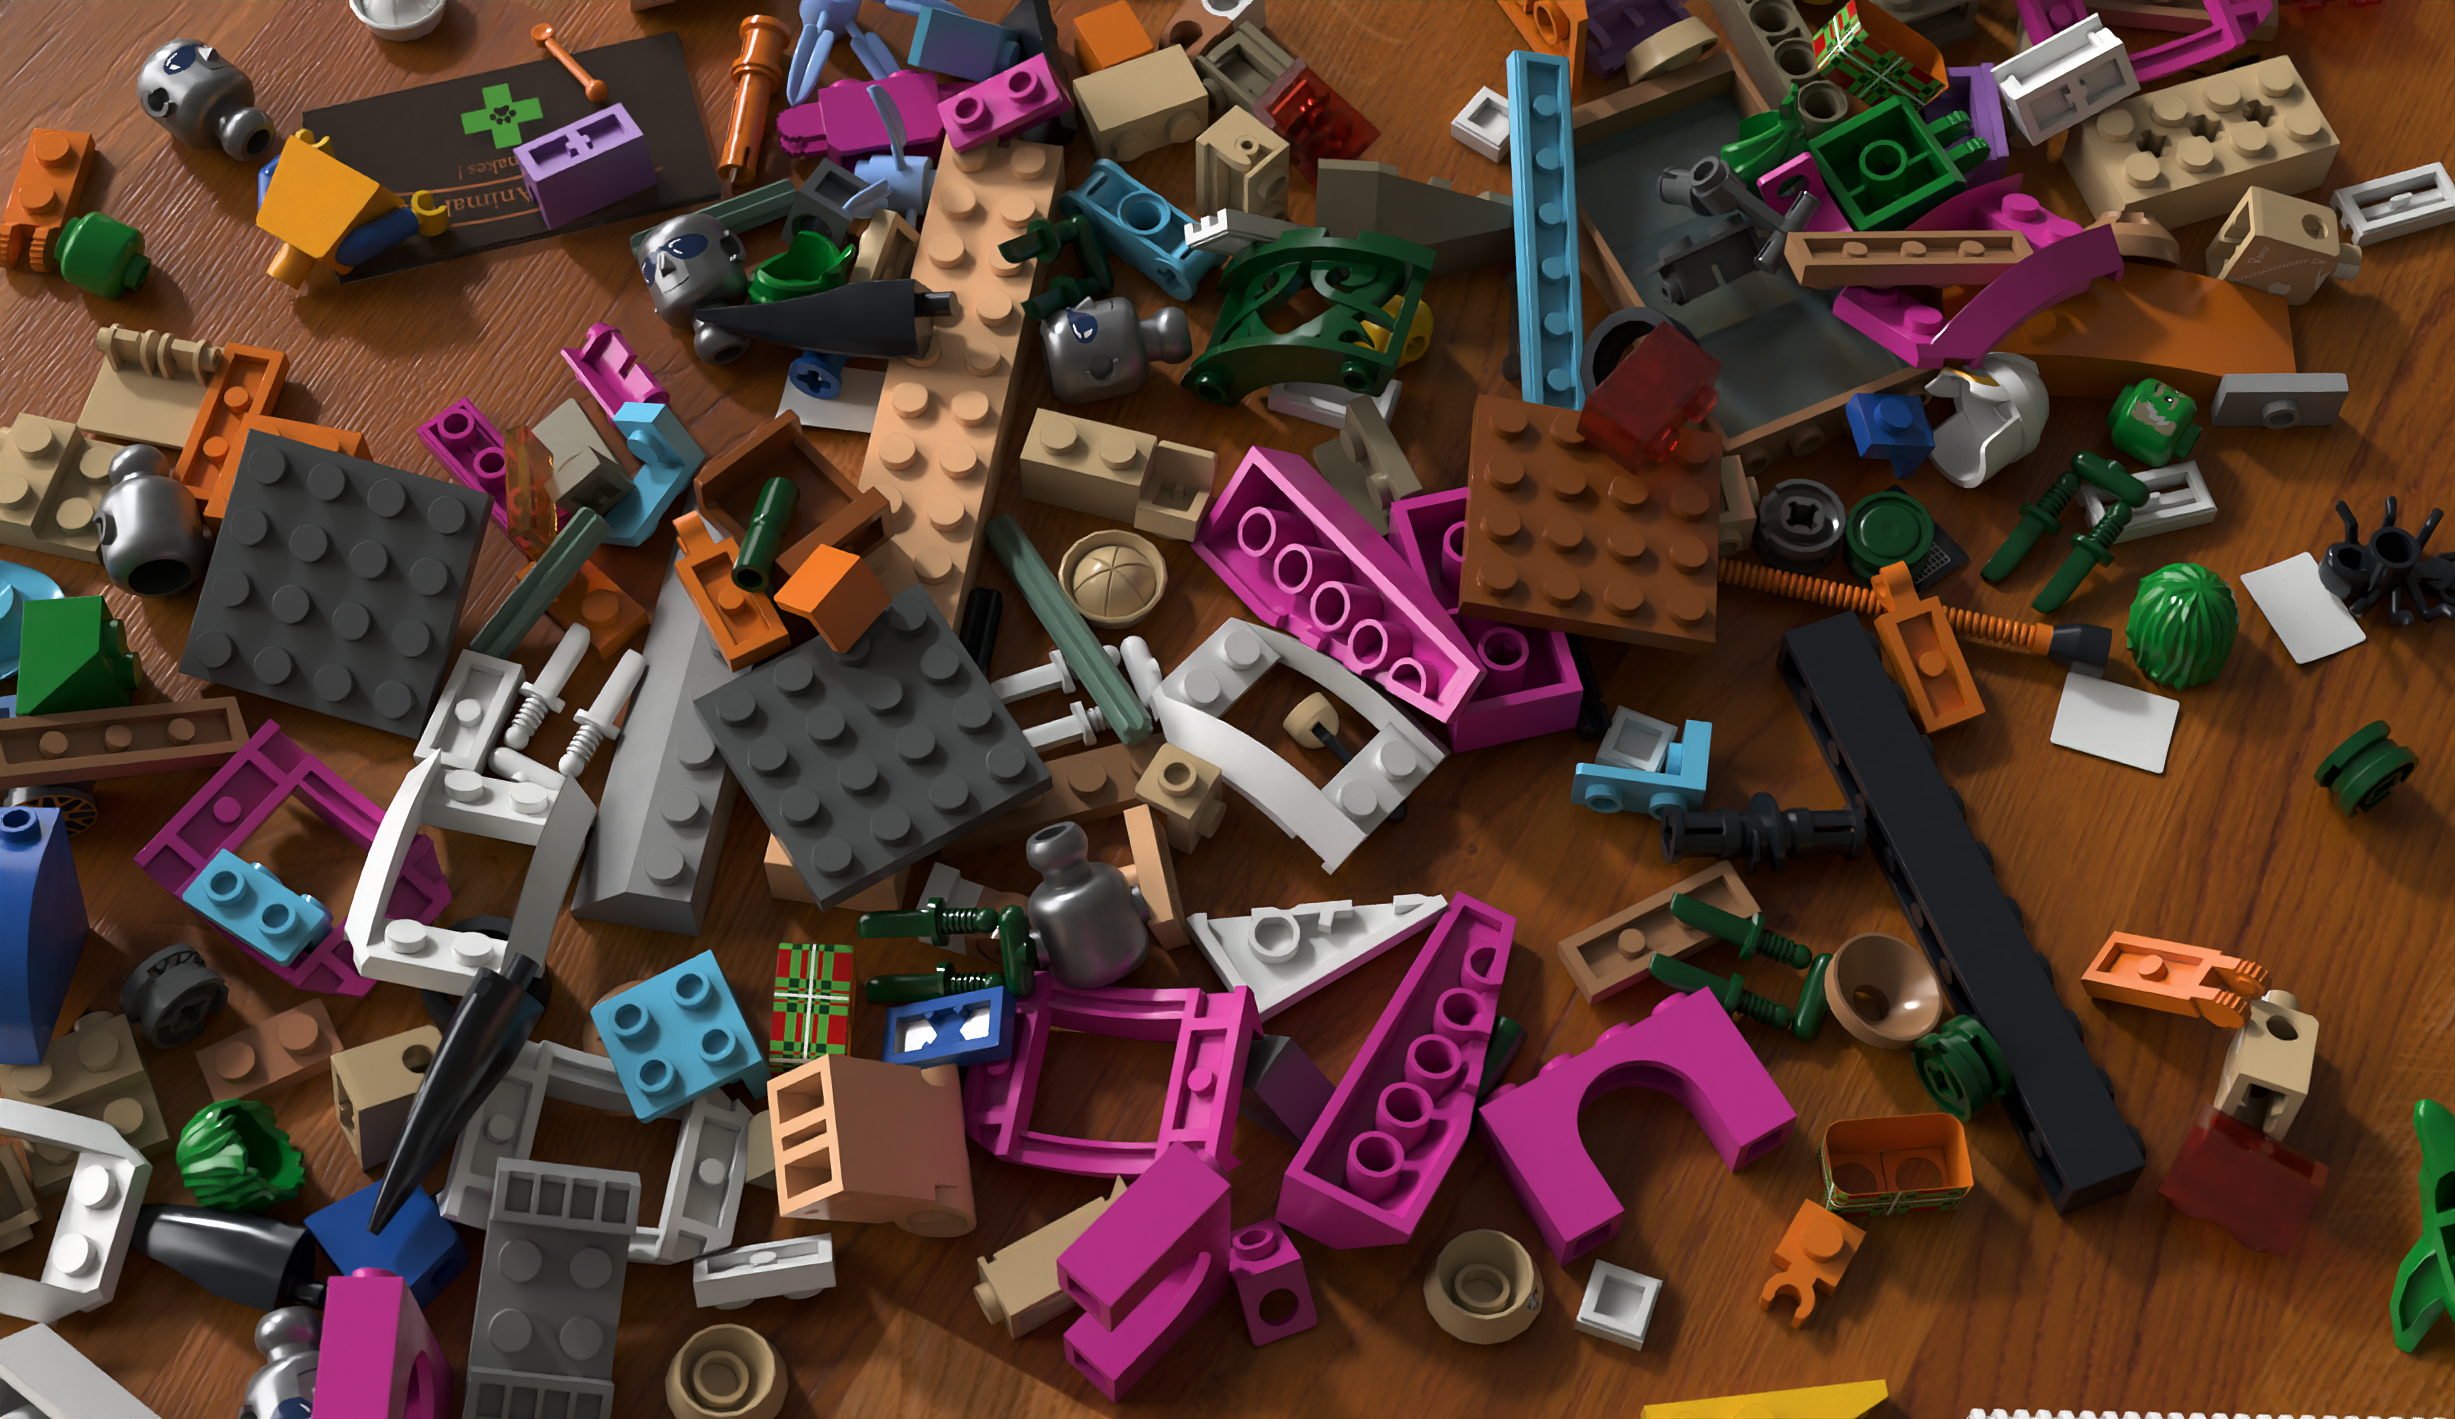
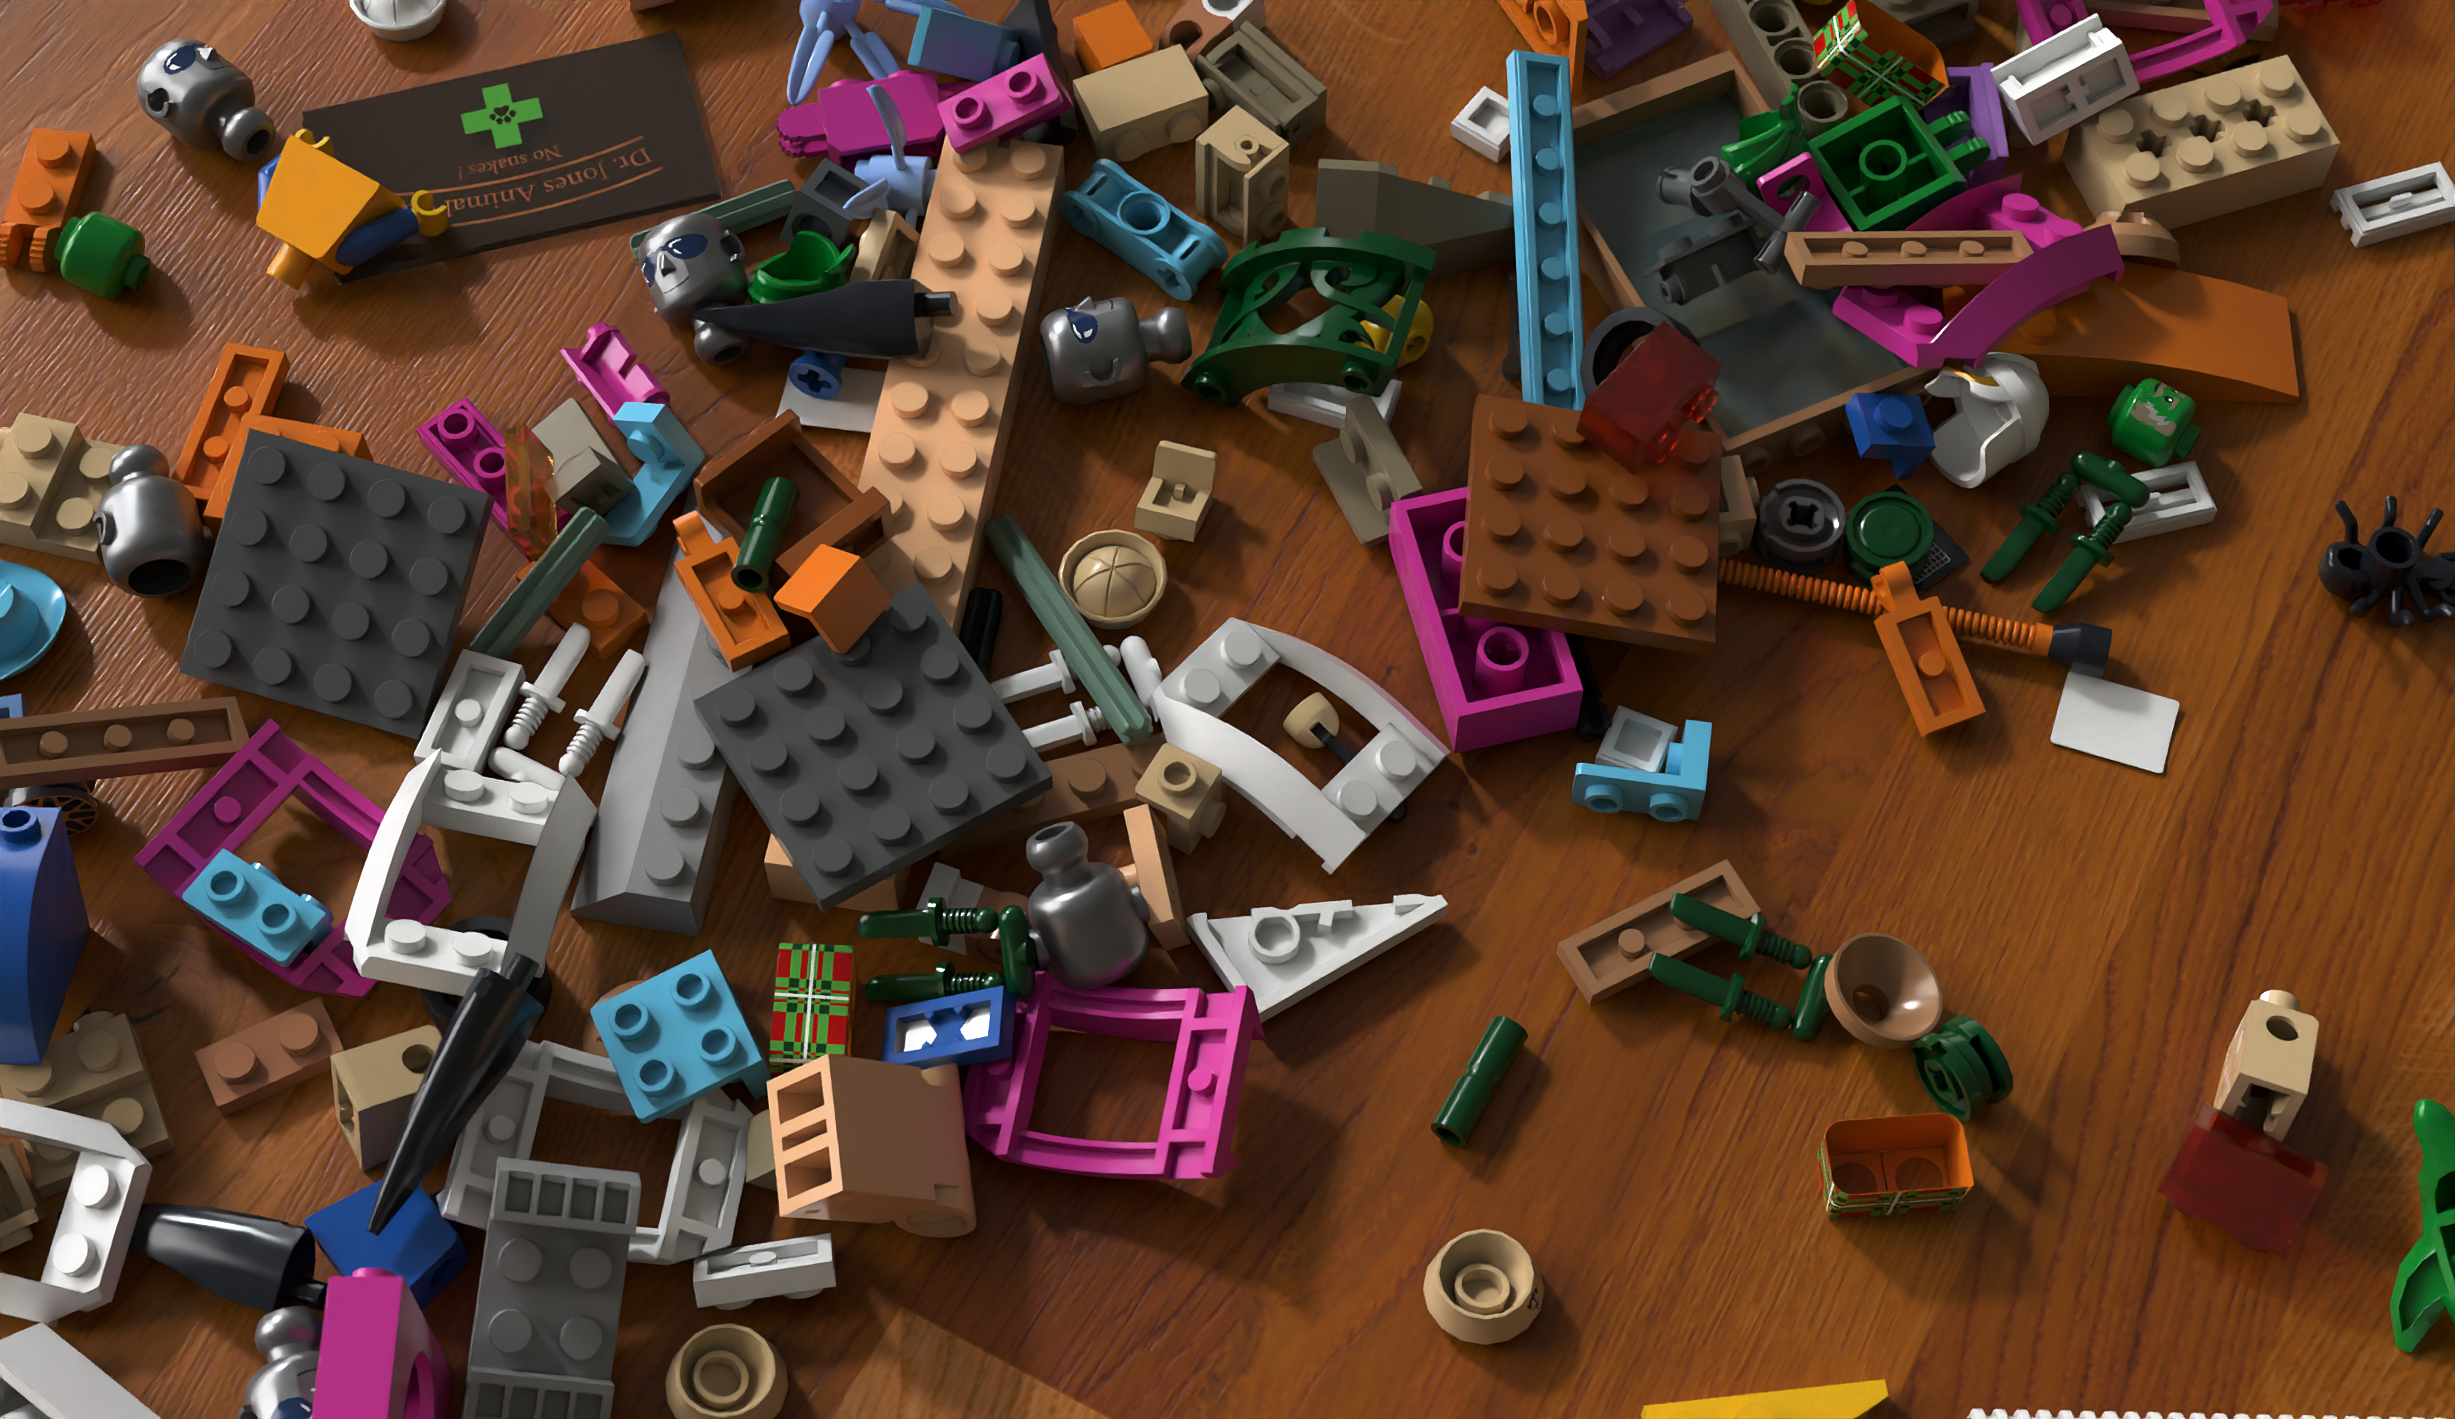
green slope [15,595,142,717] -> none
tan hinge [77,323,225,450] -> none
dark grey wheel [118,944,229,1050] -> none
green hair [176,1098,308,1215] -> none
medium lavender hinge [513,103,658,230] -> none
orange hinge [531,24,608,103] -> none
orange pin [718,15,792,186] -> none
tan window [973,1174,1128,1340] -> none
dark green piece [997,214,1115,321] -> none
tan brick [1020,408,1157,525] -> none
dark pink arch [1056,1139,1231,1404] -> none
white tile [1184,208,1312,257] -> none
dark pink wedge [1190,445,1488,724] -> none
dark pink bracket [1229,1218,1318,1346] -> none
slope [1238,1034,1336,1150] -> none
clear red bracket [1250,57,1382,189] -> none
dark pink wedge [1275,891,1517,1250] -> none
dark pink arch [1475,986,1797,1267] -> none
white tile [1574,1259,1662,1351] -> none
tan hat [1624,16,1719,87] -> none
black piece [1660,792,1866,876] -> none
orange plate [1759,1198,1867,1329] -> none
black brick [1776,610,2147,1217] -> none
orange hinge [2080,931,2273,1030] -> none
green hair [2125,563,2240,691] -> none
tan torso [2205,186,2362,306] -> none
light grey plate [2210,373,2349,429] -> none
white sticker [2240,552,2366,664] -> none
dark green wheel [2314,720,2419,818] -> none

